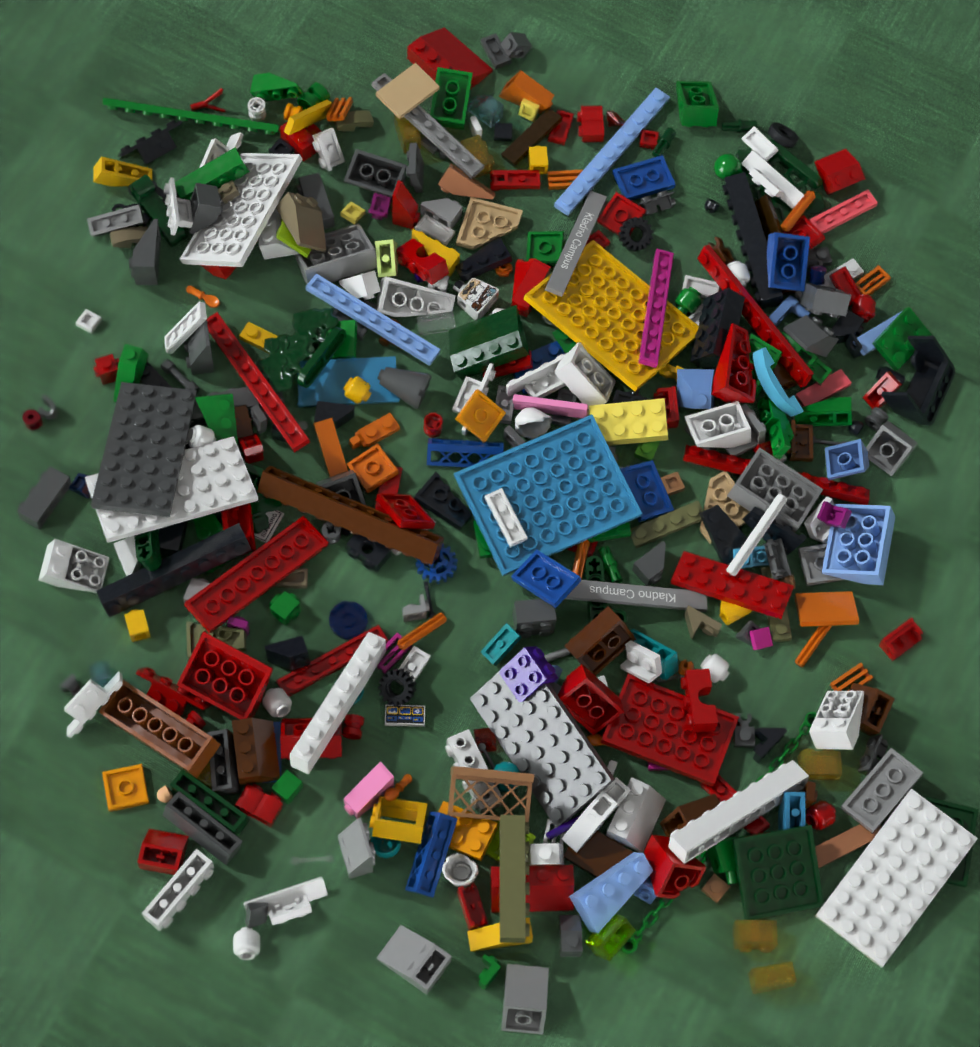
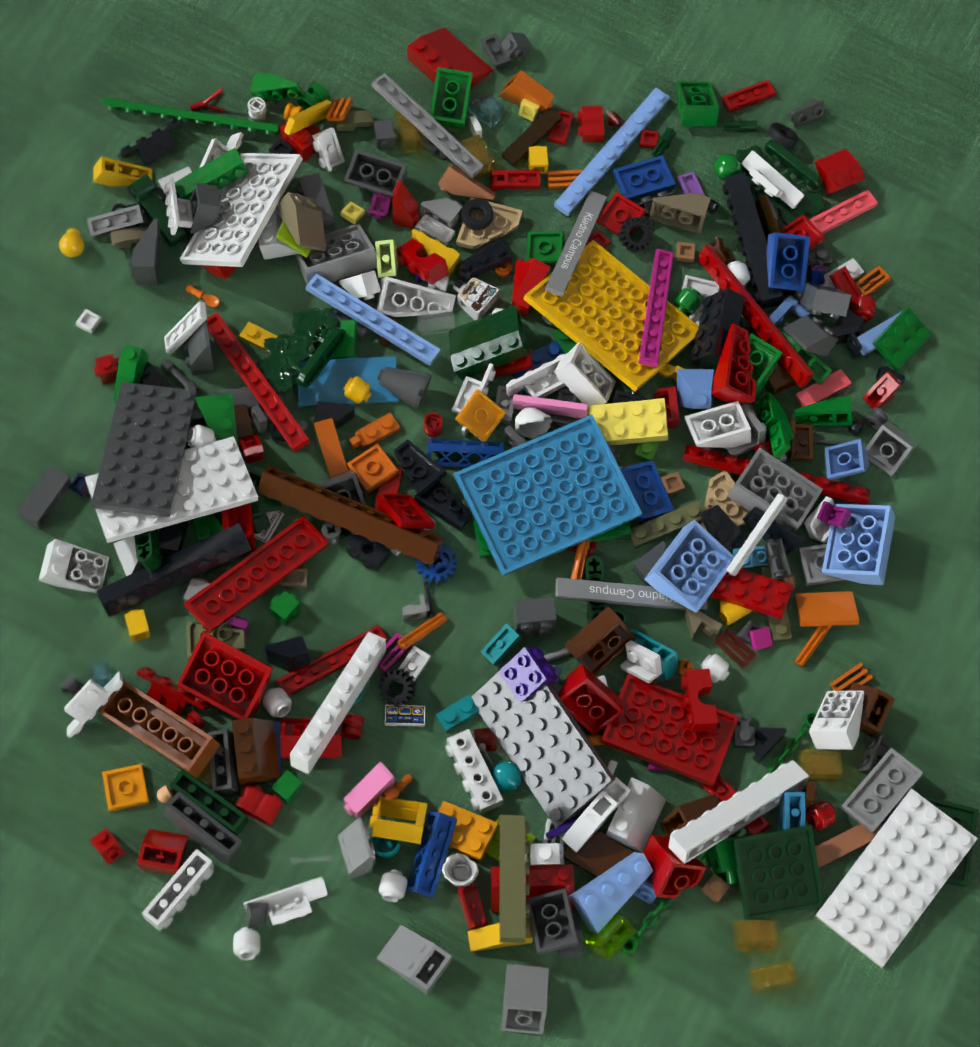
leg [22,395,58,431] -> none
dark tan plate [218,180,240,204] -> none
clear blue tile [329,601,368,639] -> none
tan tile [376,63,440,119] -> none
dark grey plate [406,143,424,193] -> none
medium nougat fence [447,766,534,822] -> none
green bracket [478,954,501,990] -> none
white tile [484,488,528,548] -> none
black tile [494,123,512,142] -> none
blue plate [511,549,581,608] -> none
green pin [598,546,623,583] -> none
white tile [741,126,779,162] -> none
medium azure slope [753,347,803,417] -> none
orange axle [780,190,816,232] -> none
red hinge [879,617,923,662] -> none
black windscreen [881,336,955,426] -> none
none -> yellow piece [59,228,85,258]
none -> red bracket [90,828,124,865]
none -> white sticker [158,167,192,190]
none -> dark grey brick [374,119,398,149]
none -> white head [379,870,408,902]
none -> black wing [394,439,447,497]
none -> teal plate [436,695,479,733]
none -> black tyre [461,198,494,230]
none -> dark grey slope [526,888,579,955]
none -> light blue slope [644,520,734,612]
none -> dark tan slope [649,193,710,234]
none -> medium nougat plate [675,242,695,263]
none -> medium lavender tile [677,171,706,196]
none -> clear red tile [714,628,756,669]
none -> red tile [721,79,776,113]
none -> dark grey hinge [788,99,825,128]

